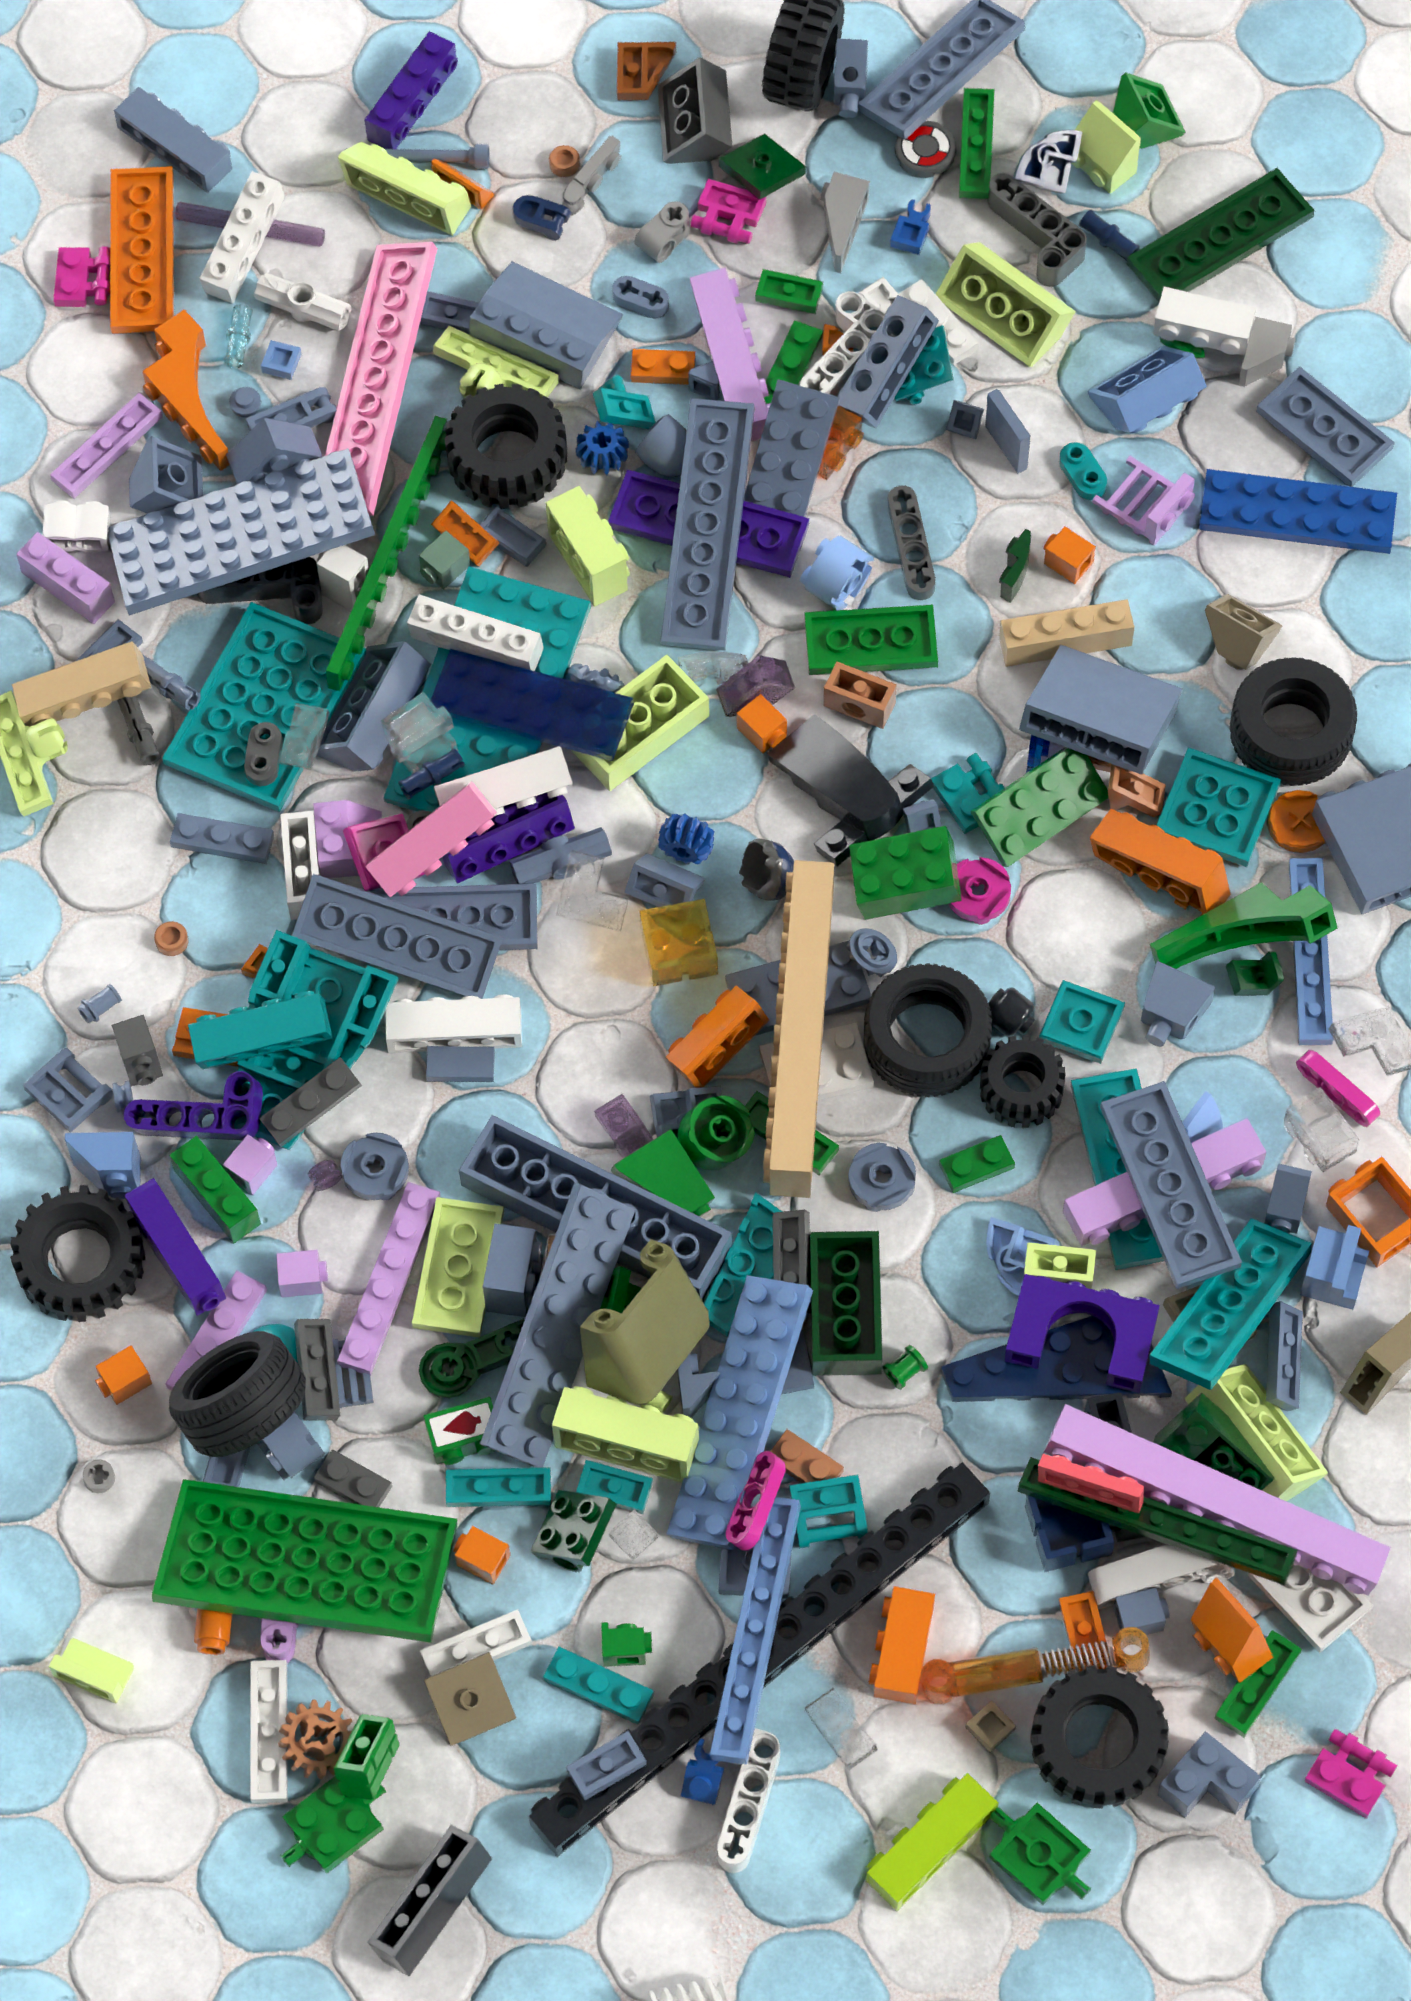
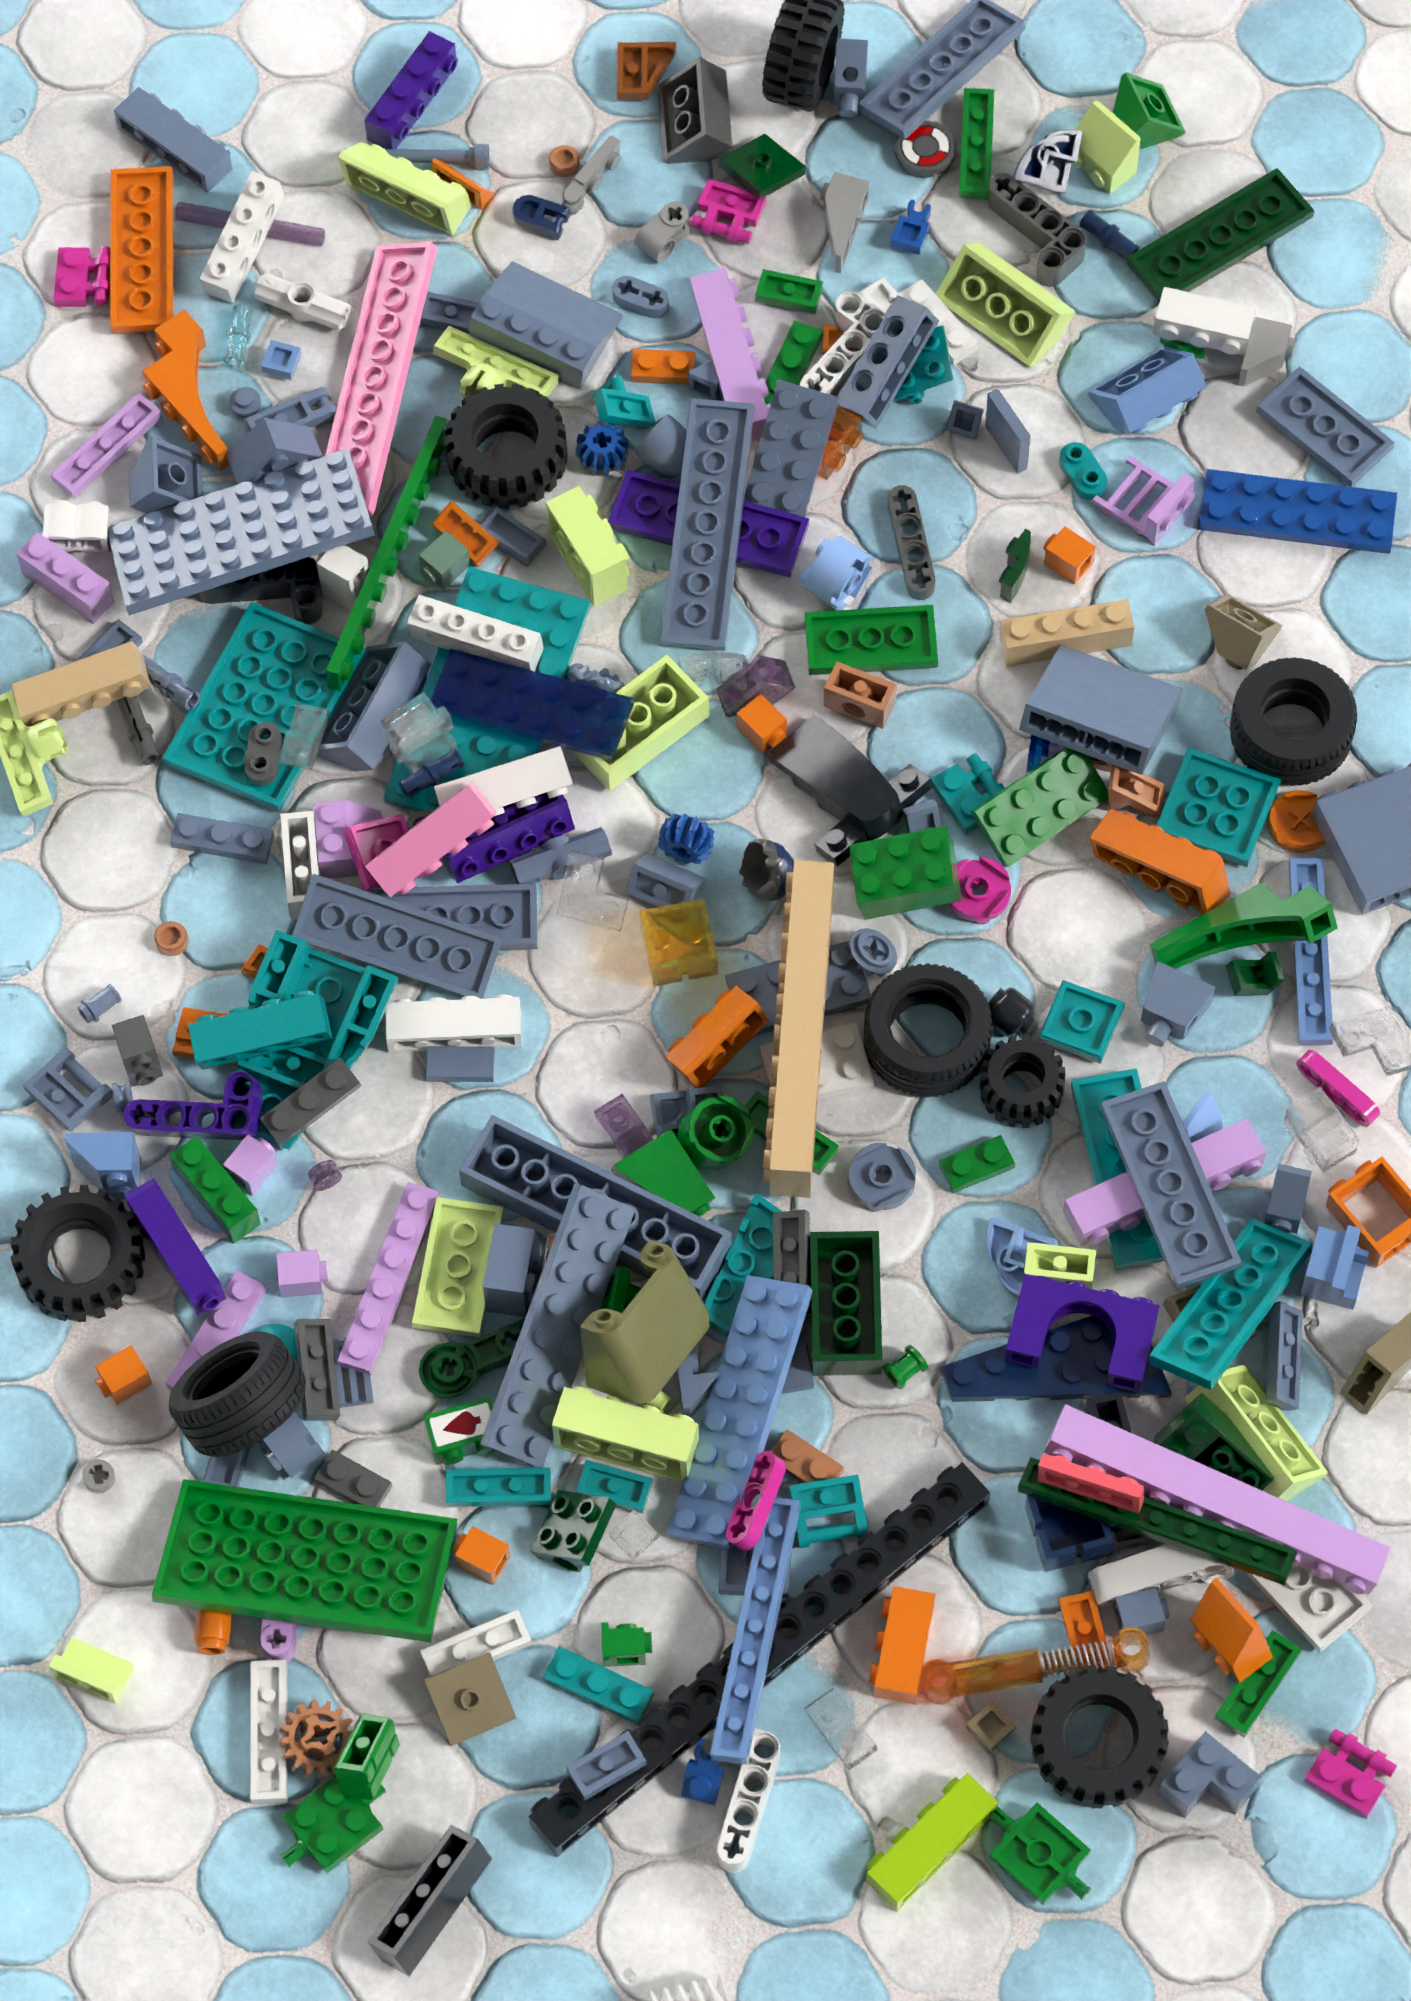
sand blue plate [341,1133,409,1200] -> none

